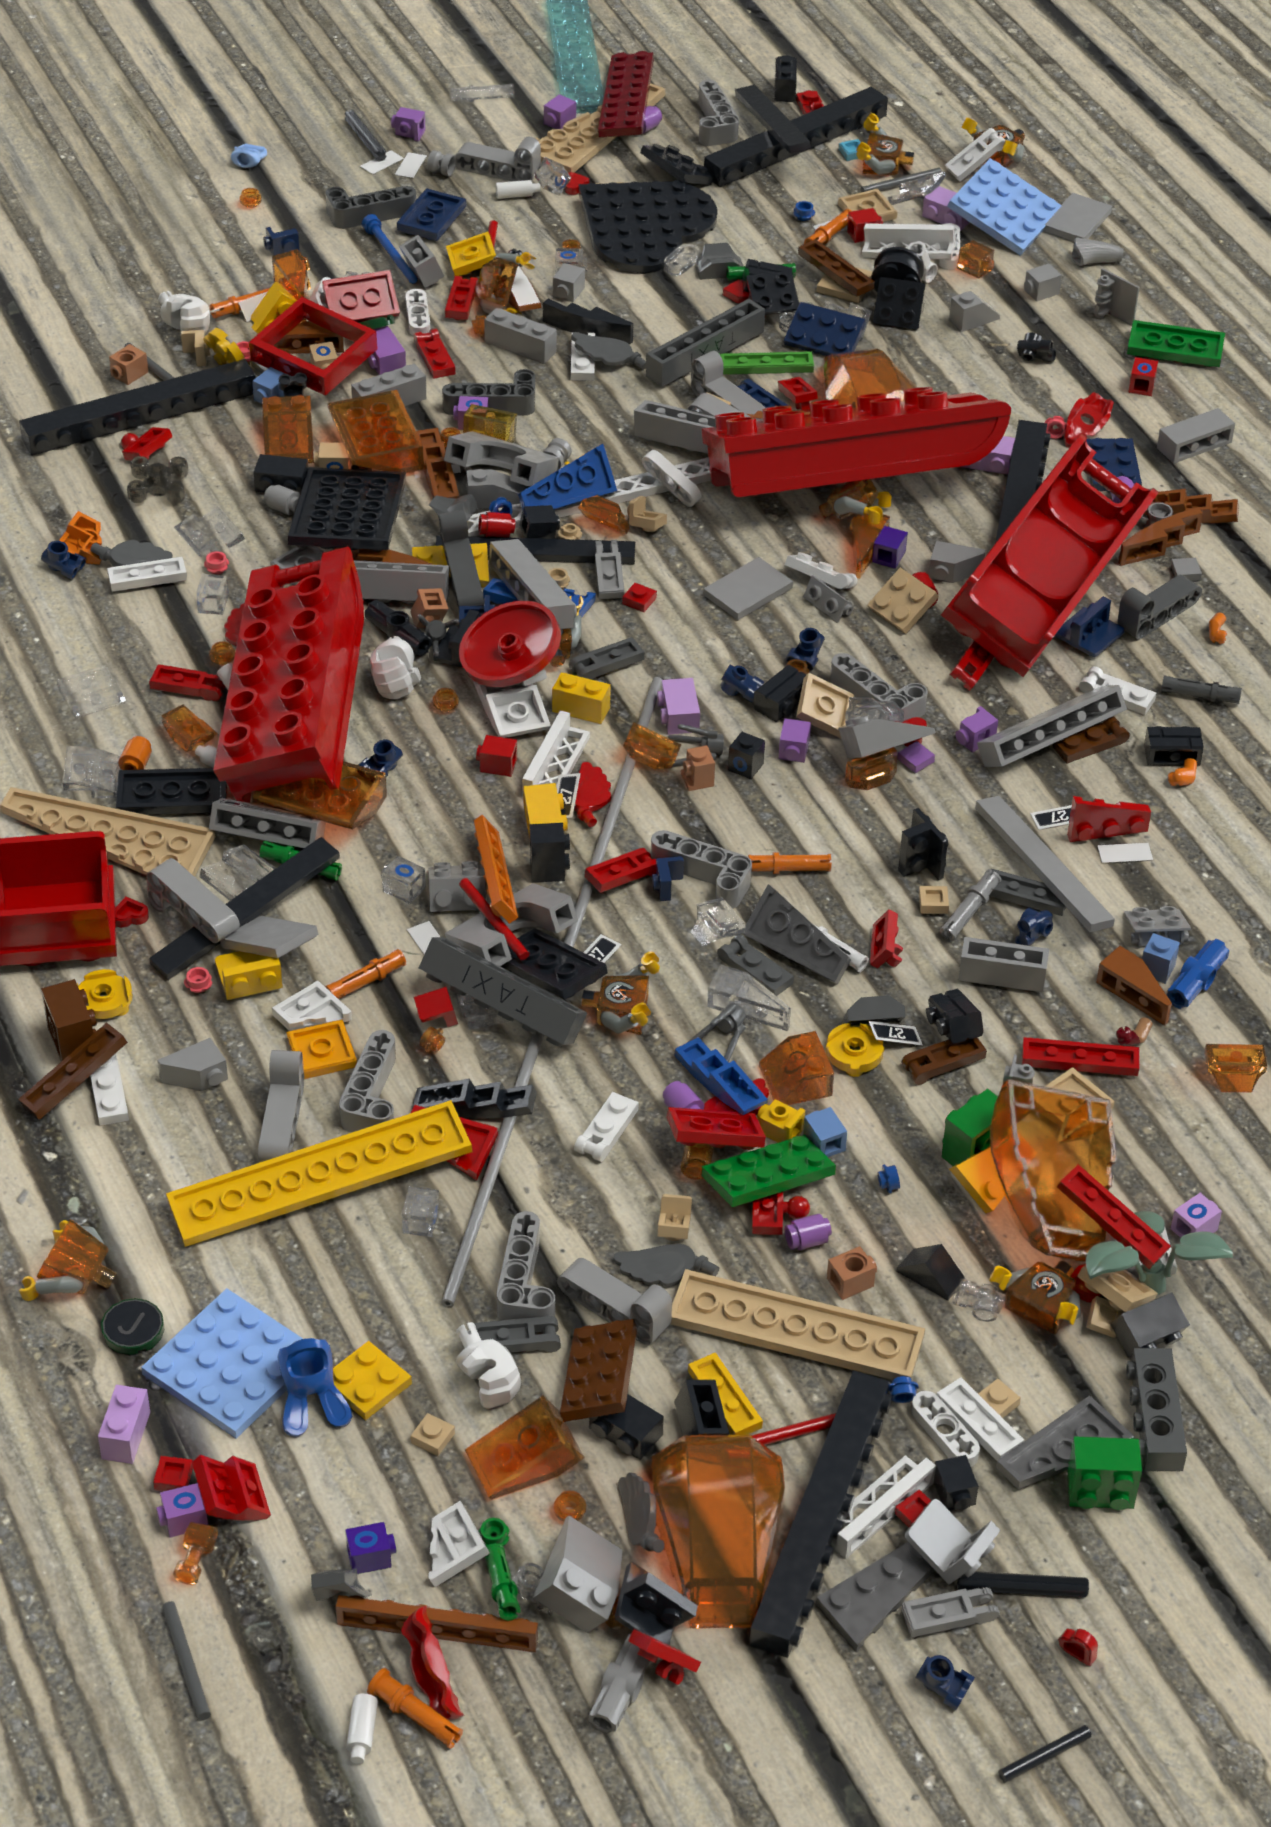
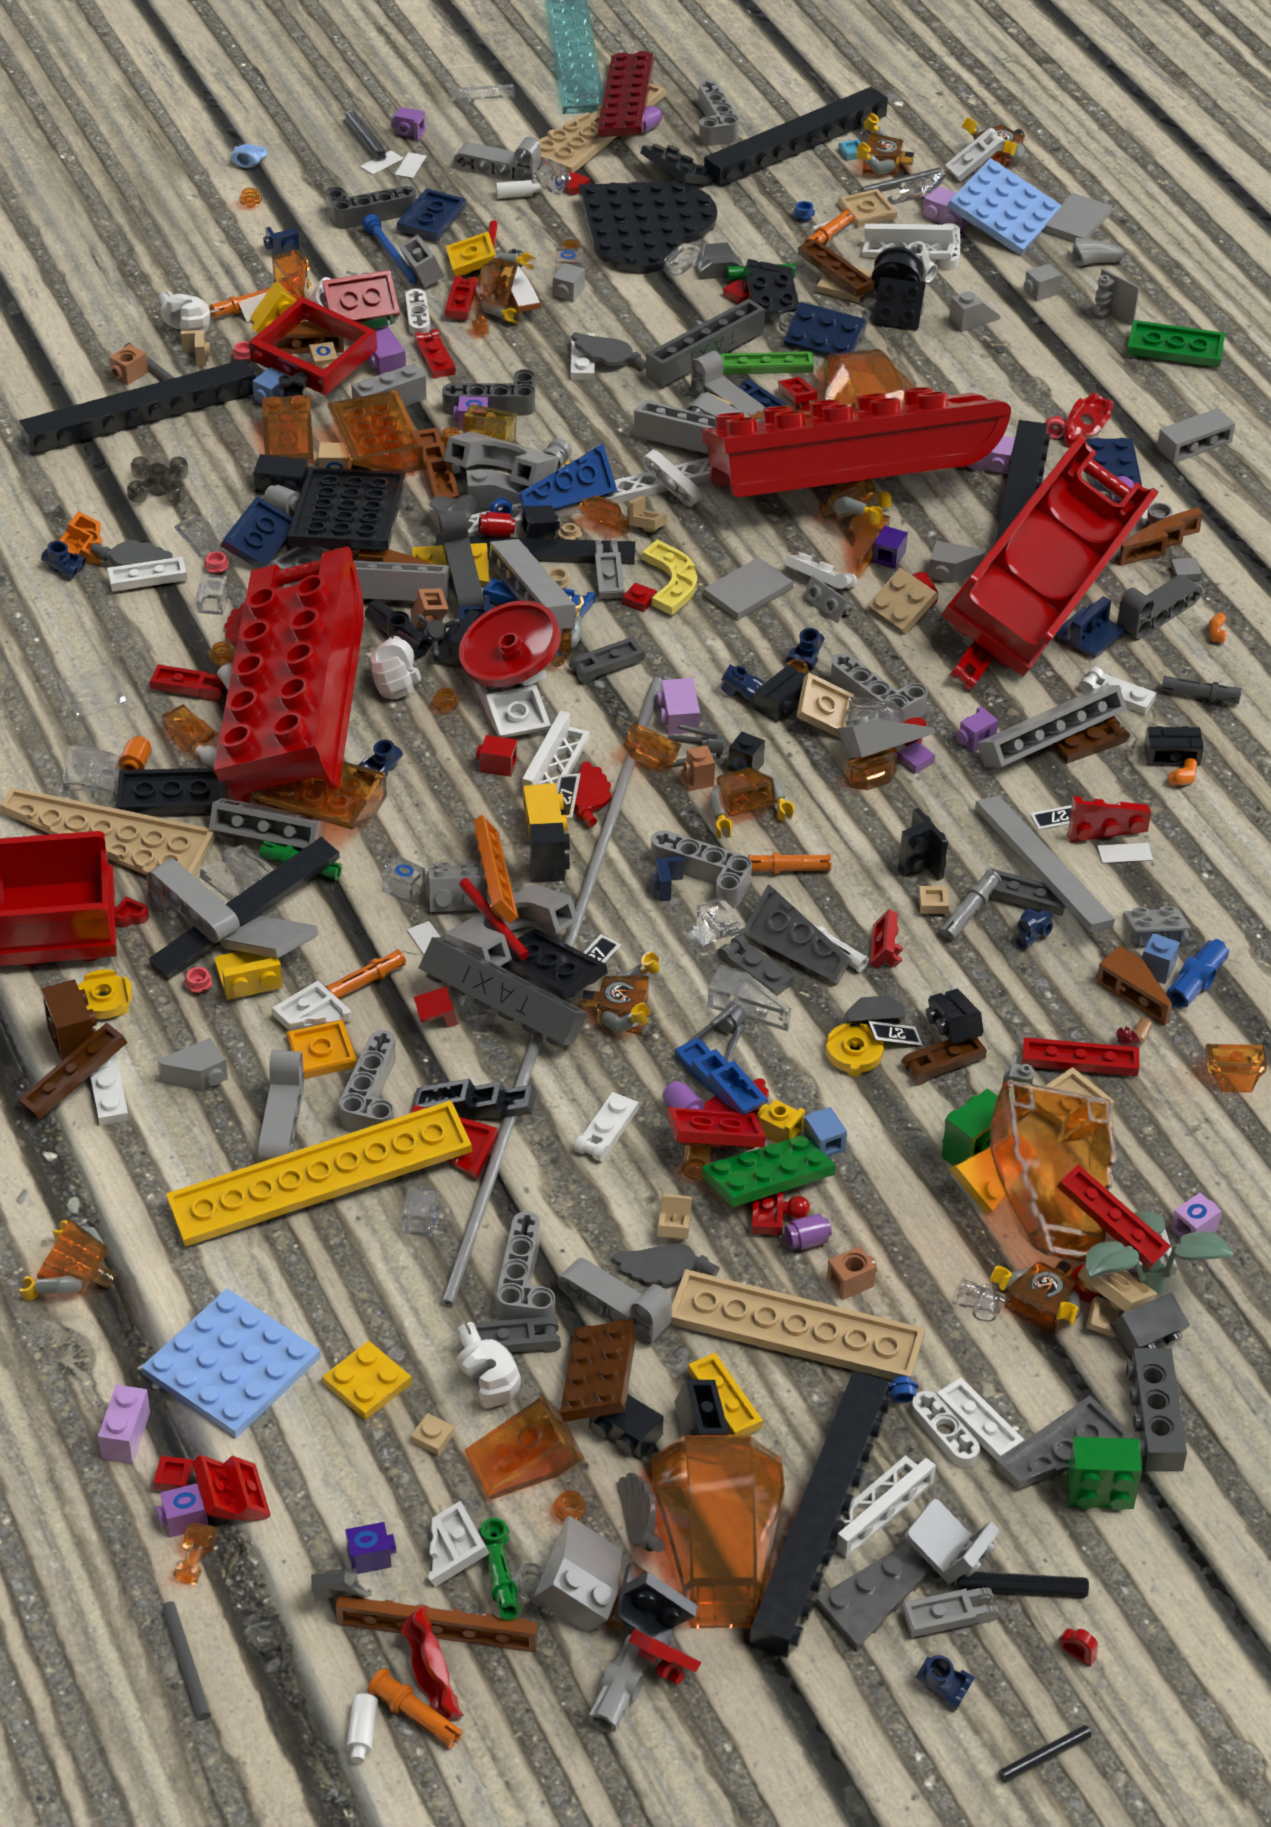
black tile [101,1298,165,1355] -> none
red plate [121,427,173,462] -> none
yellow plate [203,327,245,365] -> none
blue piece [277,1338,352,1437] -> none
clear orange plate [420,1026,446,1054] -> none
light grey wheel [427,150,456,177] -> none
light grey brick [484,308,557,364] -> none
black slope [543,298,634,344] -> none
medium lavender brick [544,94,576,129] -> none
yellow brick [552,672,611,724] -> none
red plate [584,848,656,893] -> none
red bar [724,1413,836,1455] -> none
black tile [735,84,811,154] -> none
clear orange slope [759,1031,834,1105] -> none
black brick [774,55,797,102] -> none
medium lavender brick [779,719,811,763] -> none
red plate [796,90,824,115] -> none
red brick [847,208,883,243] -> none
blue plate [877,1164,900,1193] -> none
red plate [895,1489,931,1527] -> none
black slope [897,1244,965,1300] -> none
black brick [934,1455,979,1511] -> none
clear orange brick [957,240,995,279] -> none
light grey brick [958,937,1049,992] -> none
tan plate [978,1378,1021,1418] -> none
black plate [1017,332,1056,362] -> none
red brick [1128,357,1158,396] -> none
dark orange slope [1143,489,1239,523] -> none
none -> dark blue plate [220,496,293,569]
none -> light yellow plate [642,539,697,615]
none -> clear orange torso [710,768,795,838]

